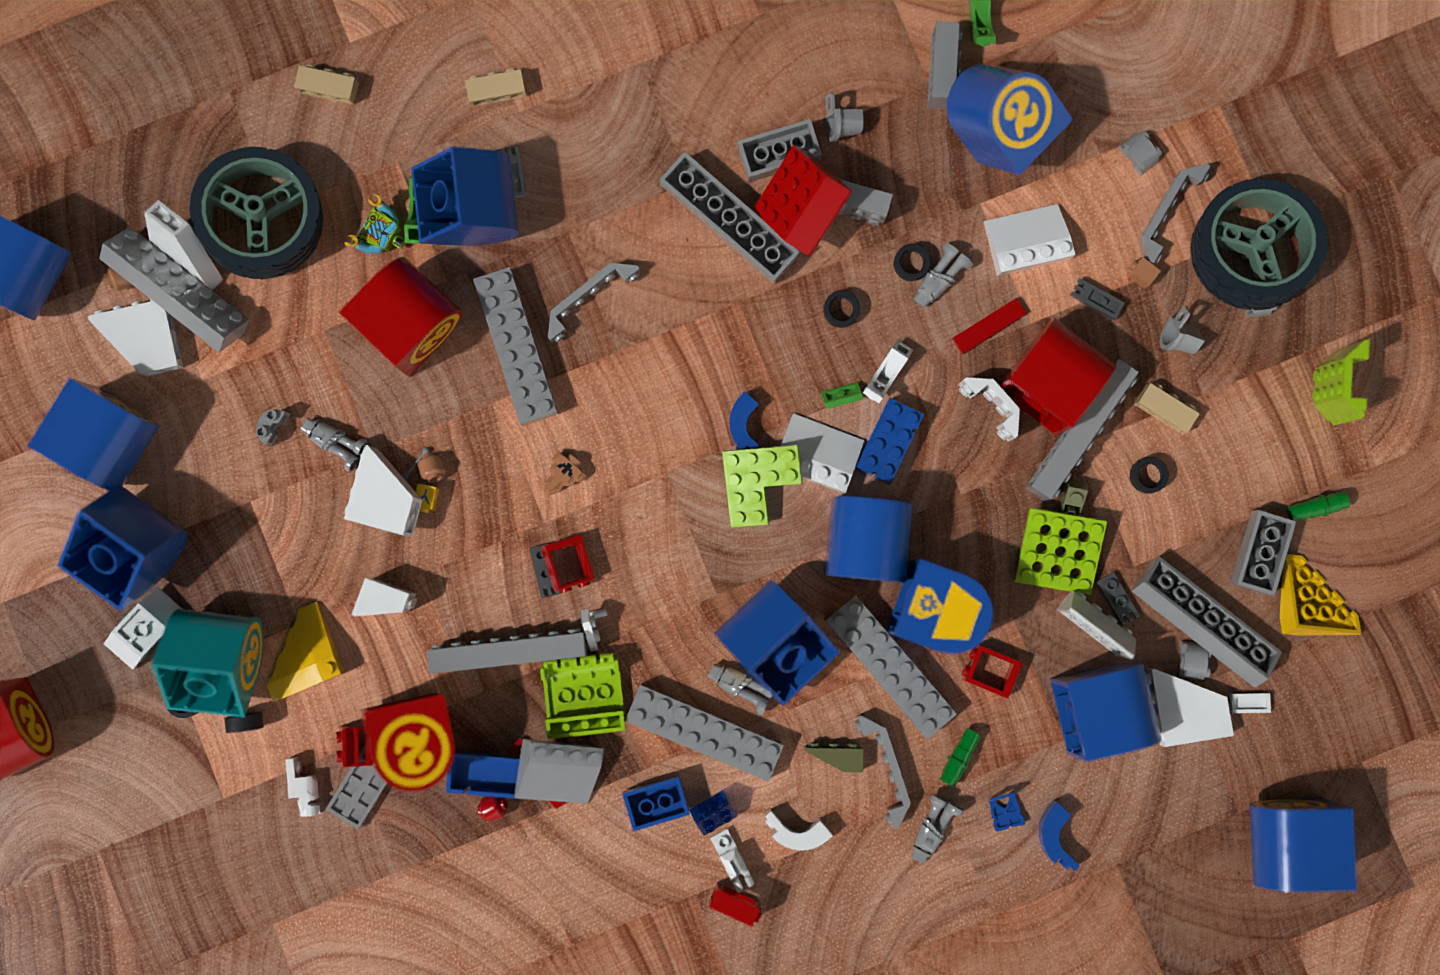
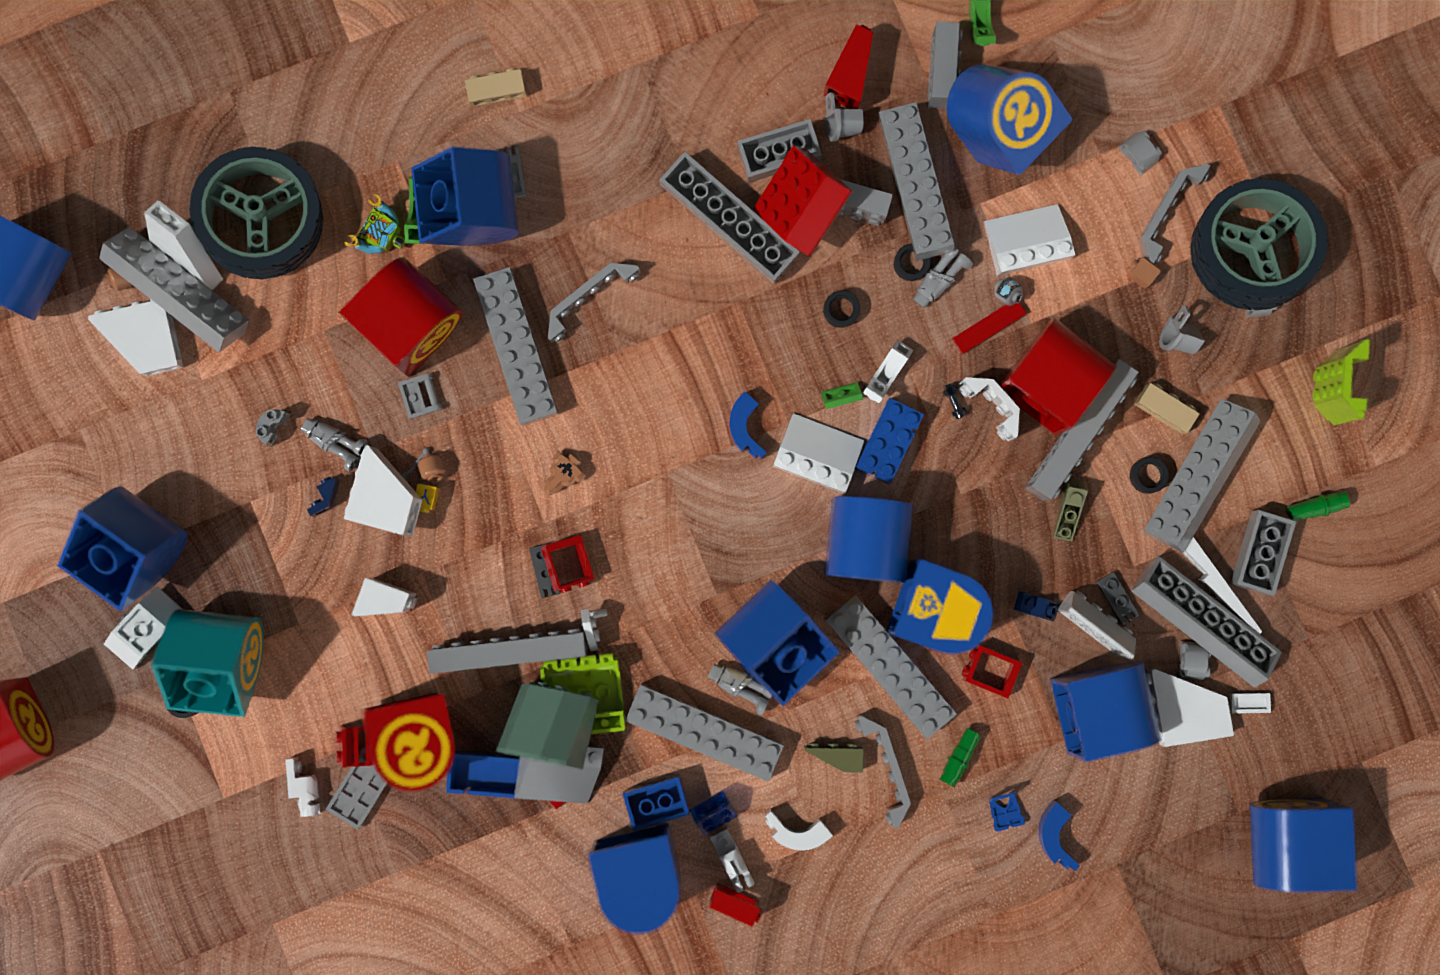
blue brick [27,378,160,491] -> none
black tyre [224,712,264,733] -> none
yellow slope [267,602,346,702] -> none
tan brick [294,65,359,105] -> none
red head [477,796,508,822] -> none
lime plate [722,444,803,527] -> none
light grey piece [911,794,964,864] -> none
lime piece [1014,507,1107,595] -> none
dark grey hinge [1070,278,1125,320] -> none
yellow slope [1279,554,1361,636] -> none
none -> dark blue slope [307,476,340,517]
none -> light grey plate [398,373,443,420]
none -> sand green windscreen [497,682,598,769]
none -> blue brick [588,824,681,934]
none -> red slope [823,24,873,109]
none -> light grey brick [879,102,954,261]
none -> black bar [942,384,967,420]
none -> head [994,277,1023,306]
none -> dark blue slope [1014,591,1058,621]
none -> light grey brick [1144,399,1261,553]
none -> white slope [1183,537,1262,635]

